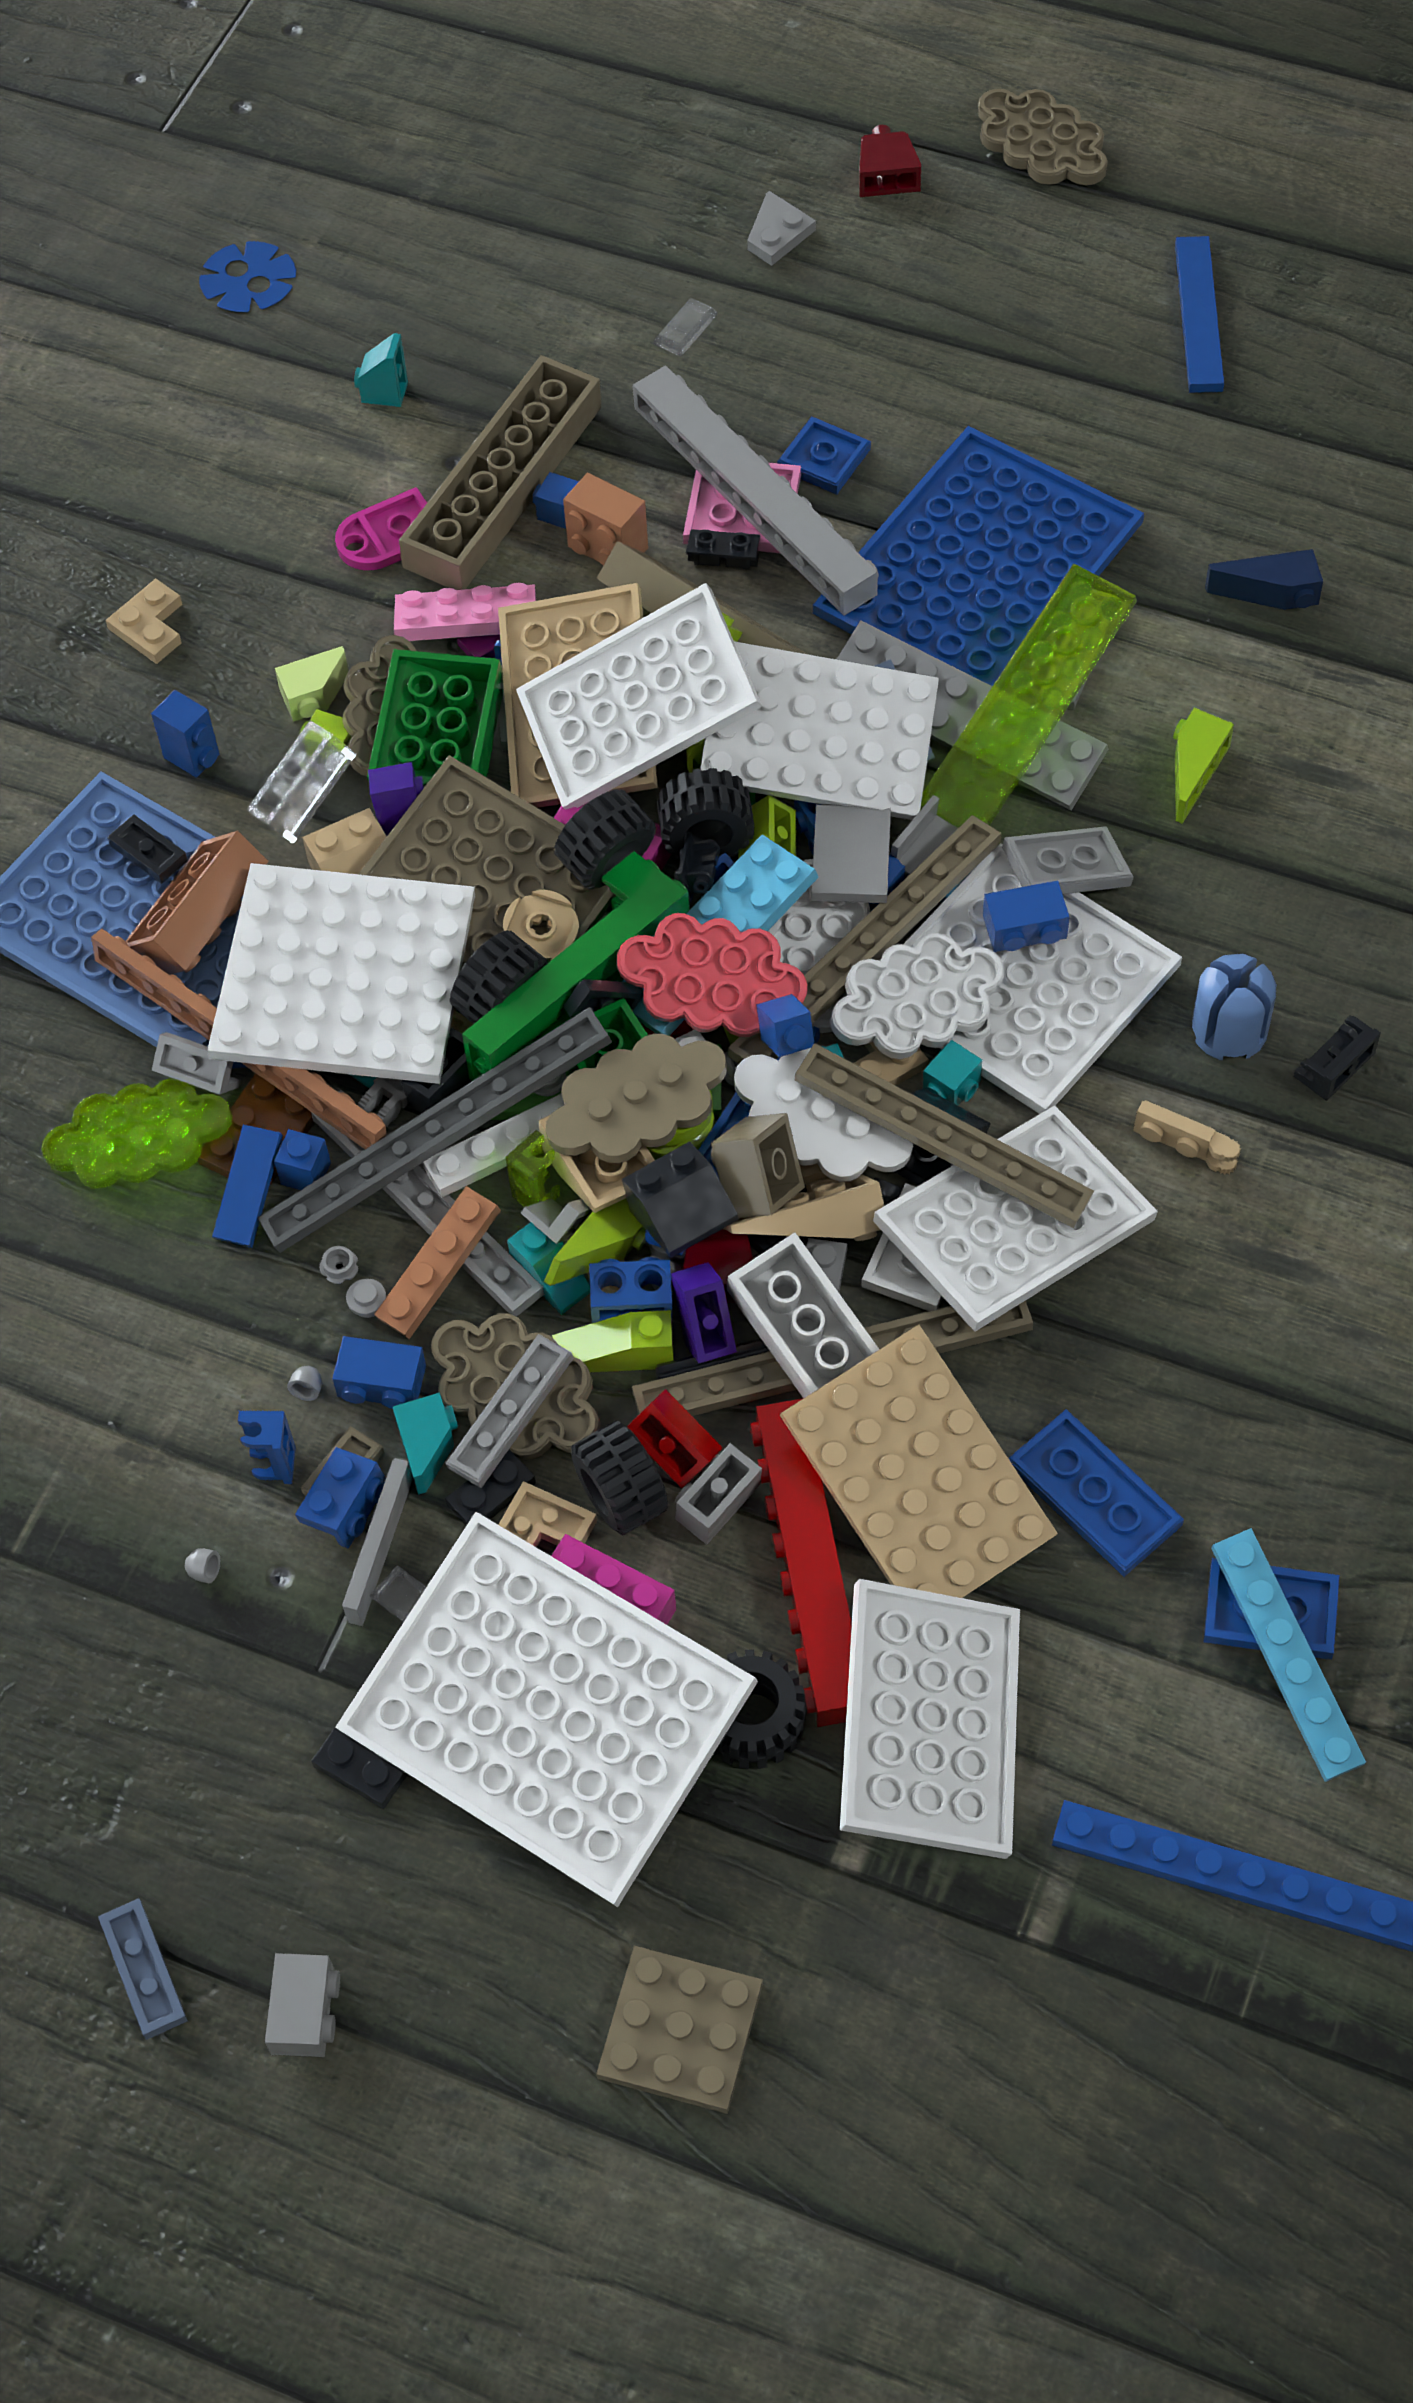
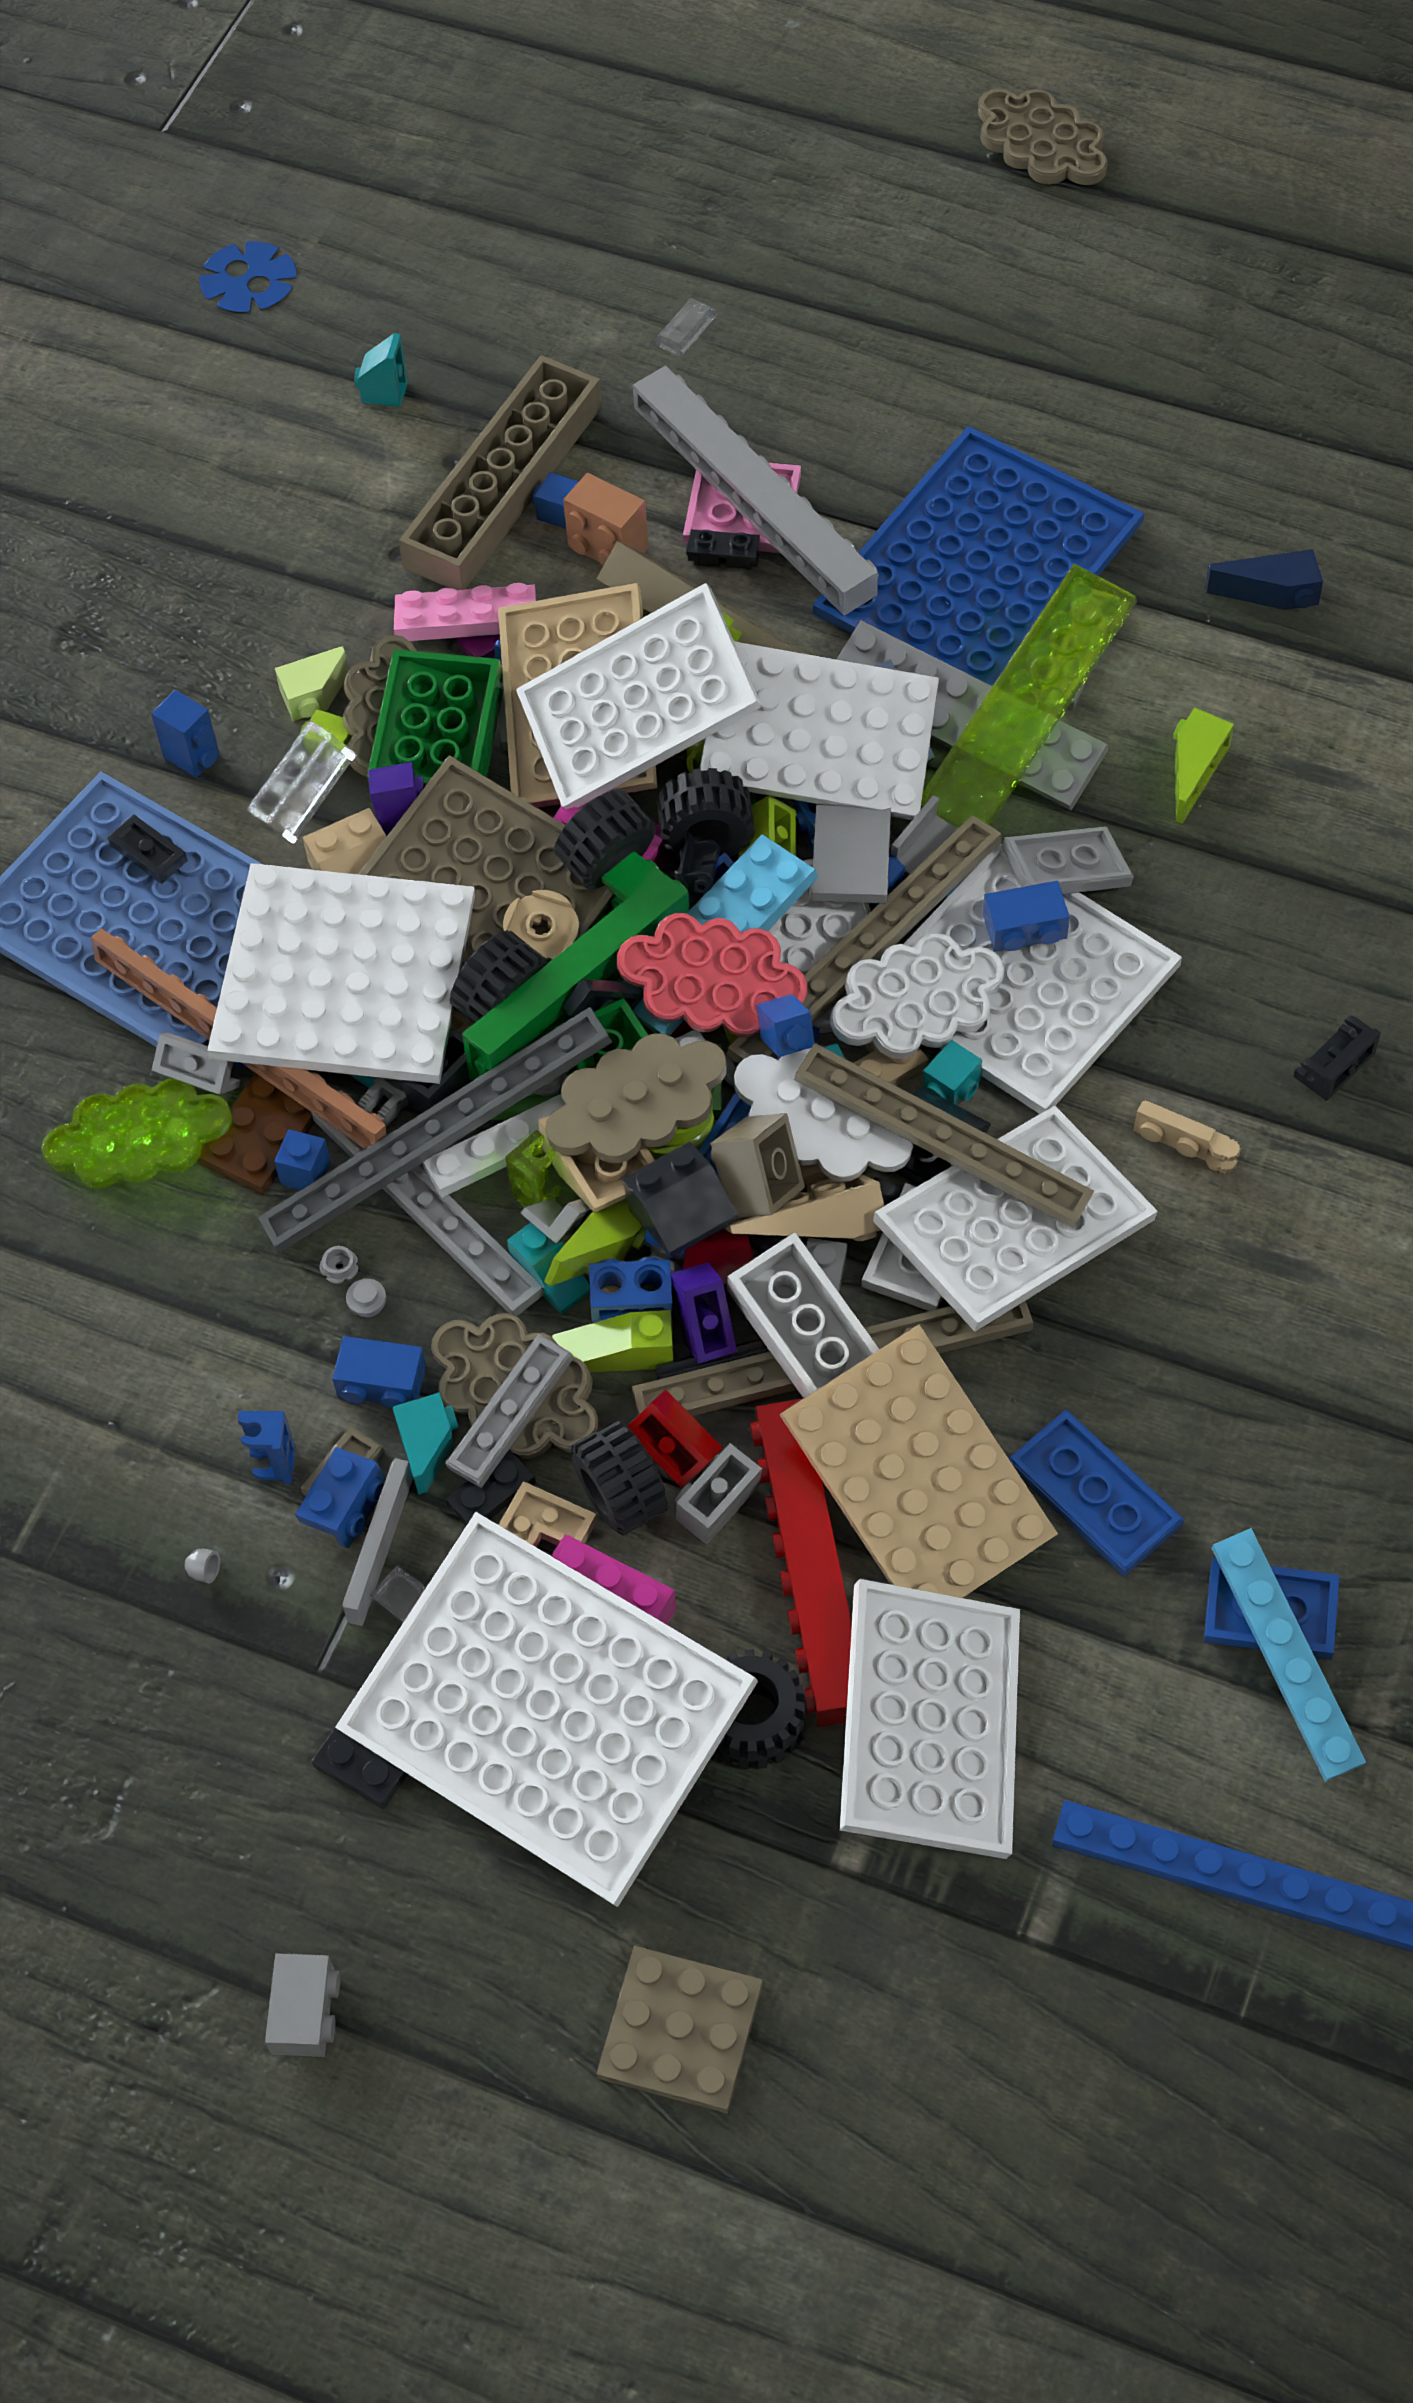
sand blue plate [98,1898,188,2040] -> none
tan plate [106,578,182,664] -> none
nougat slope [126,830,269,975] -> none
blue tile [212,1124,283,1248] -> none
light grey hinge [287,1366,322,1401] -> none
dark pink tile [335,487,427,570] -> none
nougat plate [374,1186,501,1339] -> none
light grey wing [747,191,816,266] -> none
blue tile [777,416,871,495] -> none
dark red torso [859,125,921,197] -> none
blue tile [1175,236,1224,393] -> none
medium blue cylinder [1192,954,1277,1060] -> none

